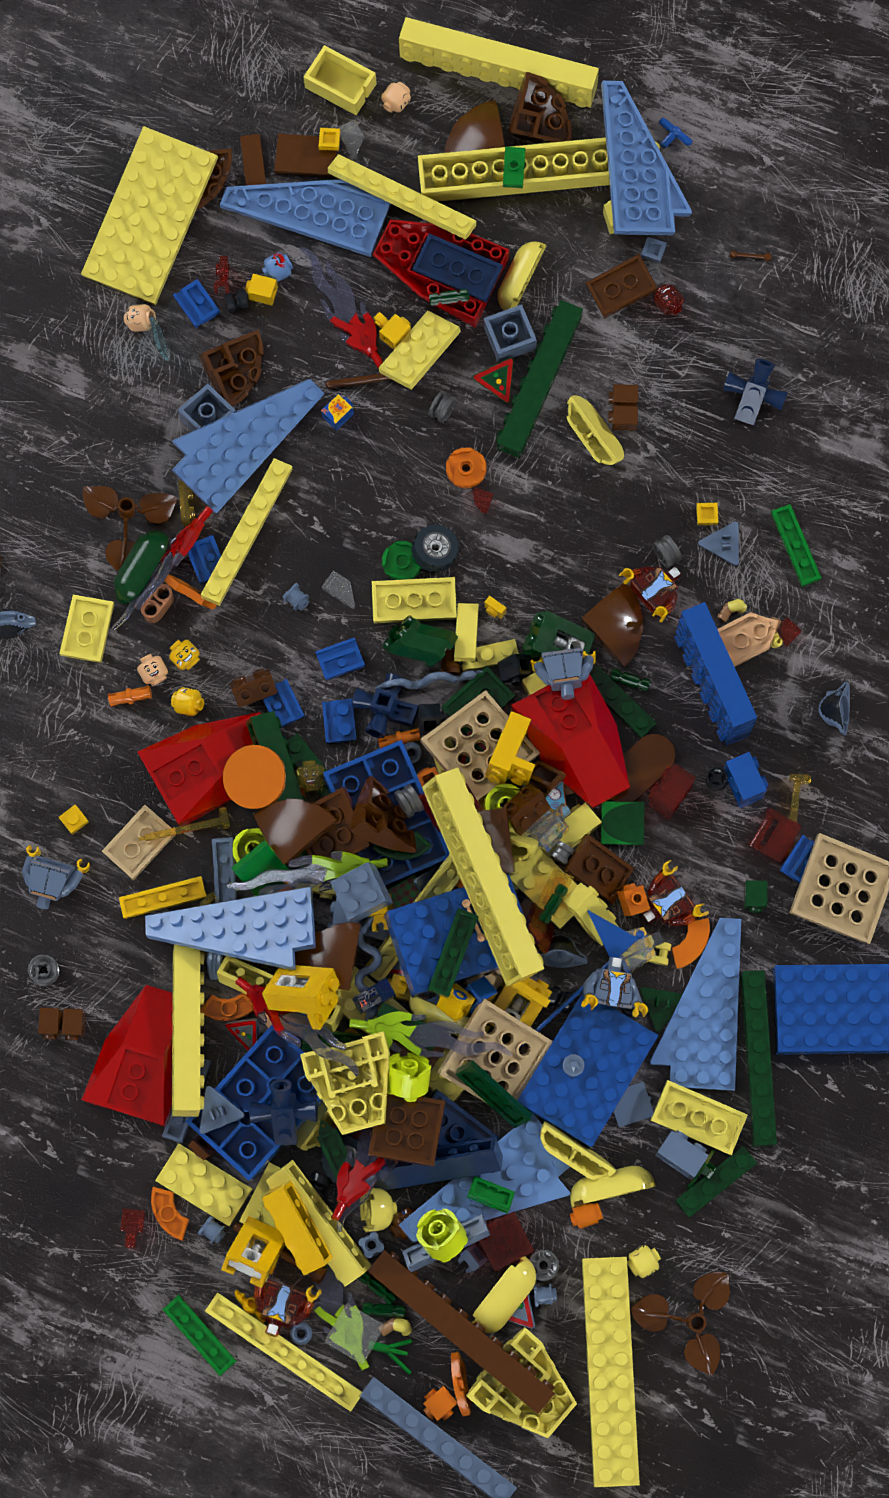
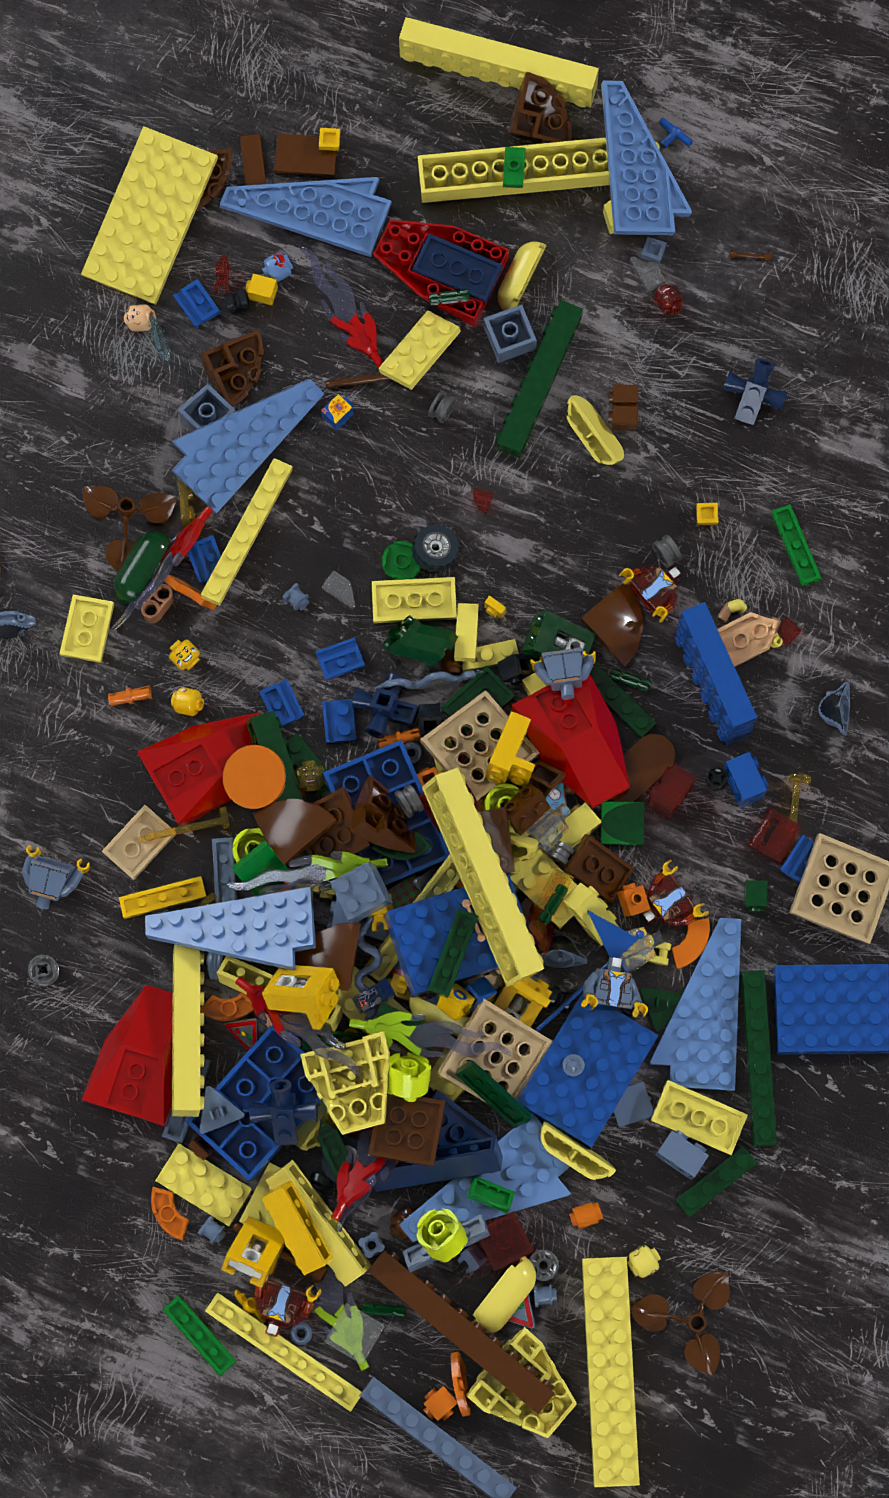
reddish brown piece [38,1008,86,1041] -> none
yellow plate [59,805,89,835] -> none
clear red plate [120,1209,146,1249] -> none
light nougat head [137,654,168,686] -> none
reddish brown bracket [229,668,277,707] -> none
light yellow piece [304,45,377,115] -> none
light yellow plate [328,154,476,240] -> none
clear tile [337,120,364,161] -> none
dark green axle [359,1271,397,1305] -> none
light yellow cylinder [360,1188,397,1232] -> none
green plant [368,1339,412,1375] -> none
yellow brick [374,312,411,350] -> none
light yellow arm [378,1317,412,1336] -> none
light nougat head [381,82,411,113] -> none
reddish brown brick [445,100,505,153] -> none
orange plate [446,448,486,488] -> none
piece [472,358,514,403] -> none
light yellow brick [570,1166,656,1208] -> none
reddish brown tile [585,254,658,319] -> none
dark green piece [687,1149,717,1189] -> none
sand blue piece [698,521,739,566] -> none

